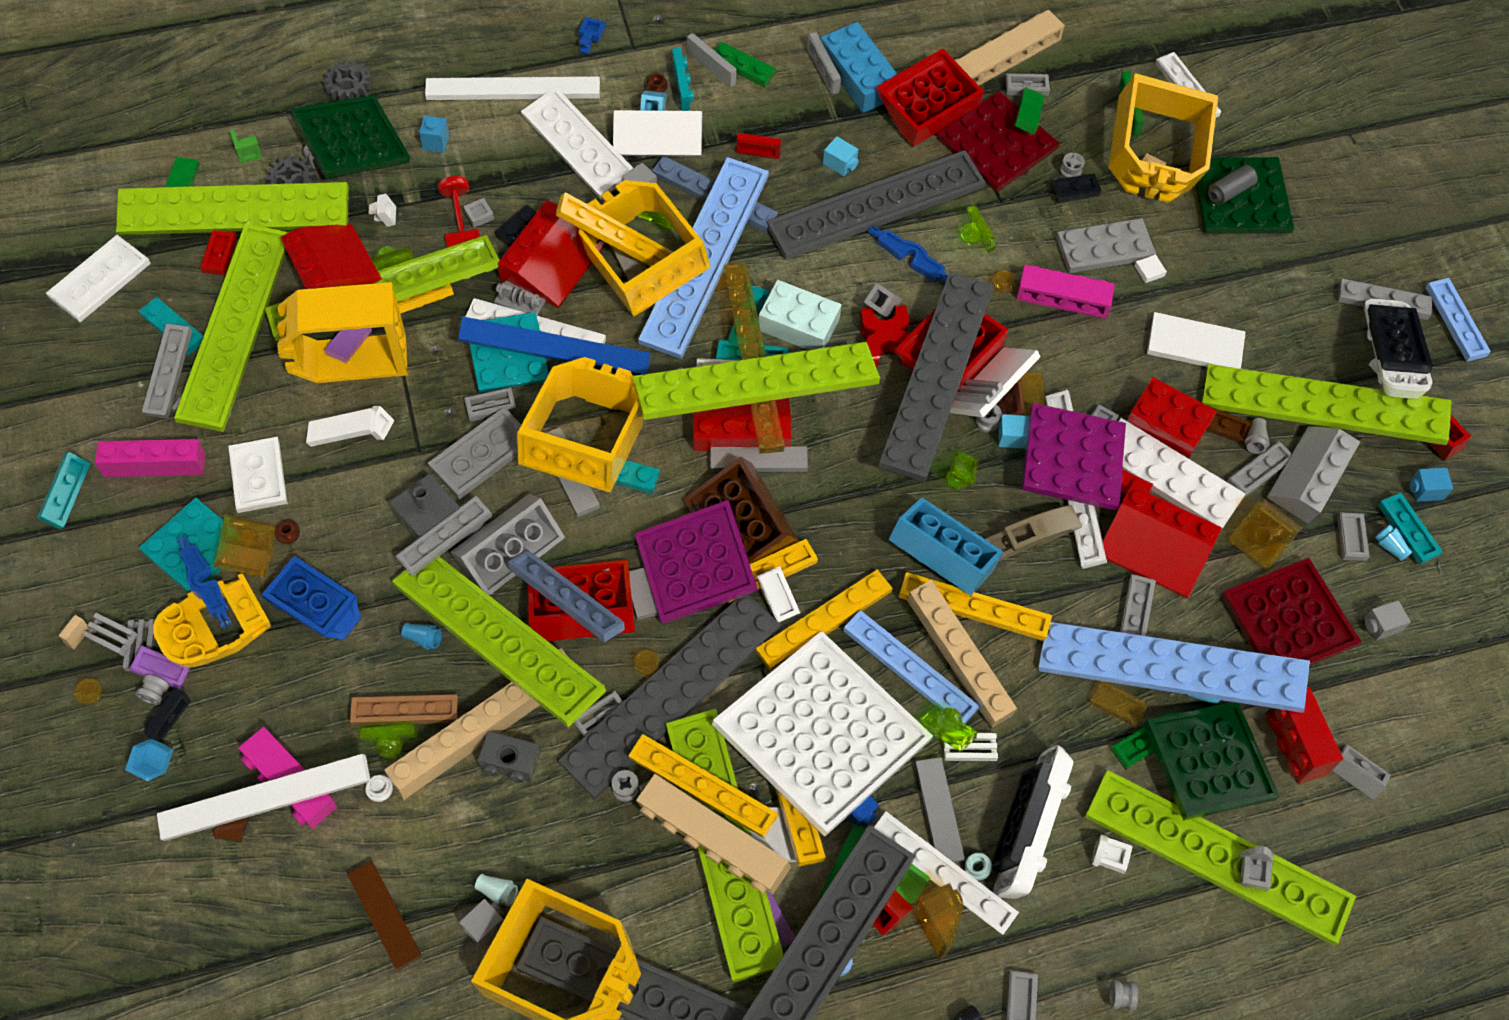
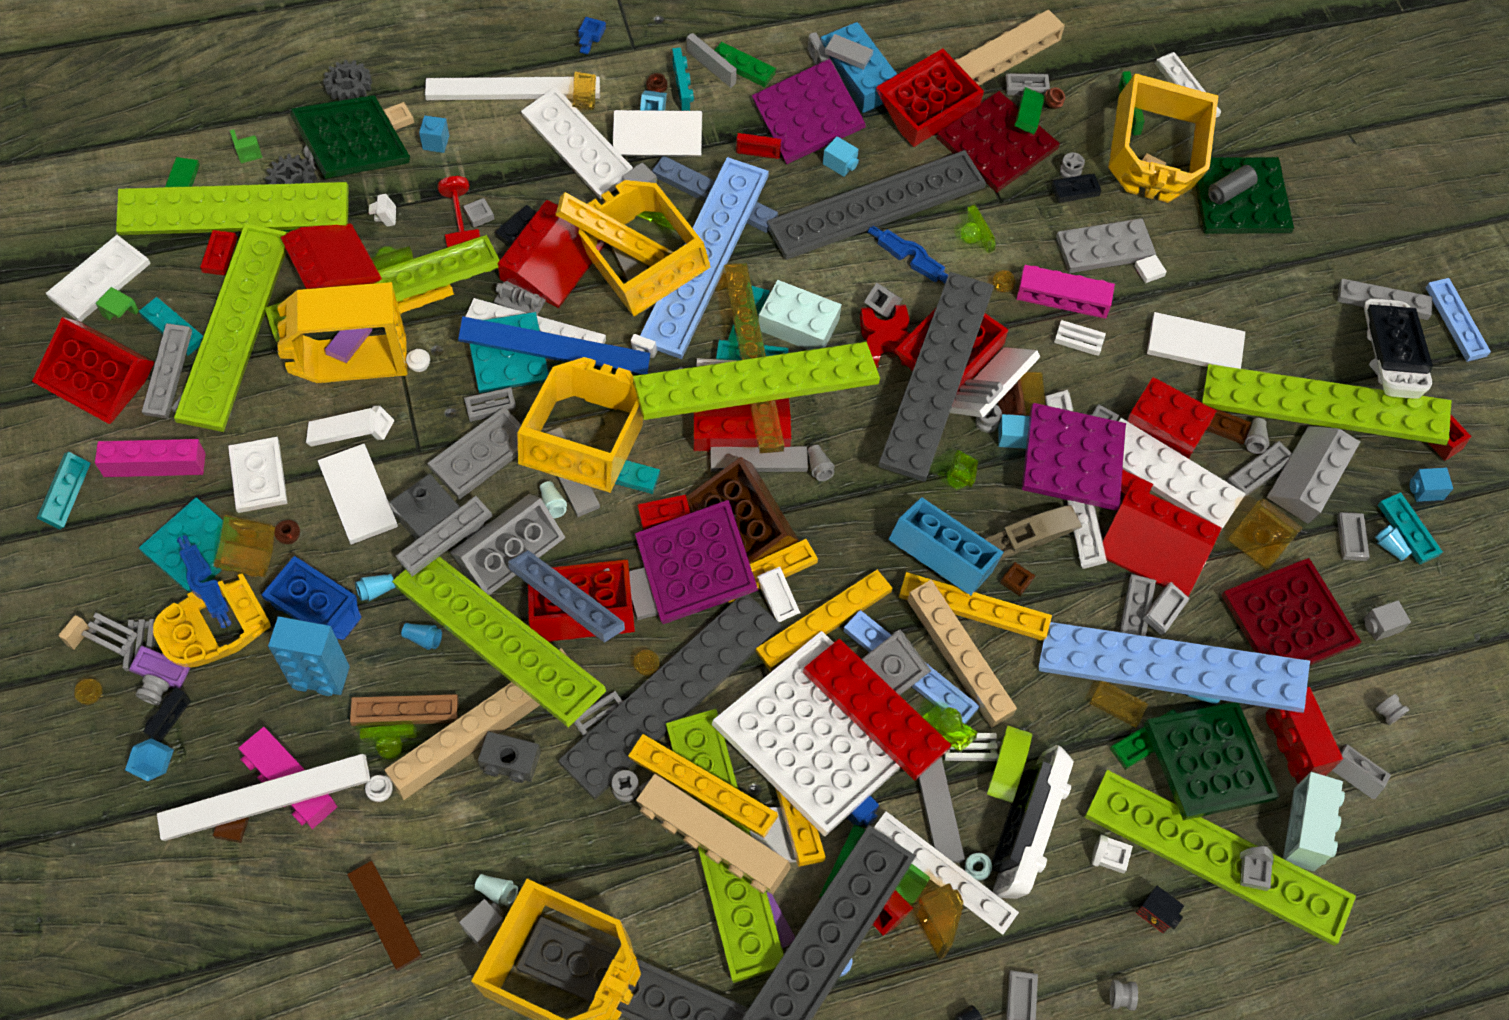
none -> red slope [32,317,154,424]
none -> bright green panel [95,287,139,320]
none -> dark azure brick [268,616,350,696]
none -> white tile [318,444,398,544]
none -> medium azure cone [355,574,395,602]
none -> tan plate [384,102,414,130]
none -> white plate [406,349,430,372]
none -> light aqua cone [540,481,567,518]
none -> clear yellow tile [572,72,596,110]
none -> white tile [631,334,657,358]
none -> red plate [638,494,690,530]
none -> magenta plate [752,59,866,164]
none -> red plate [803,638,952,781]
none -> light grey cone [807,445,835,481]
none -> light grey tile [825,34,873,70]
none -> light grey tile [862,630,931,695]
none -> lime brick [987,725,1032,803]
none -> reddish brown tile [1000,562,1035,597]
none -> copper plate [1044,87,1065,109]
none -> white tile [1054,320,1106,356]
none -> black brick [1136,886,1184,933]
none -> light grey tile [1142,582,1189,635]
none -> light aqua brick [1283,772,1345,871]
none -> light grey wheel [1375,694,1410,726]

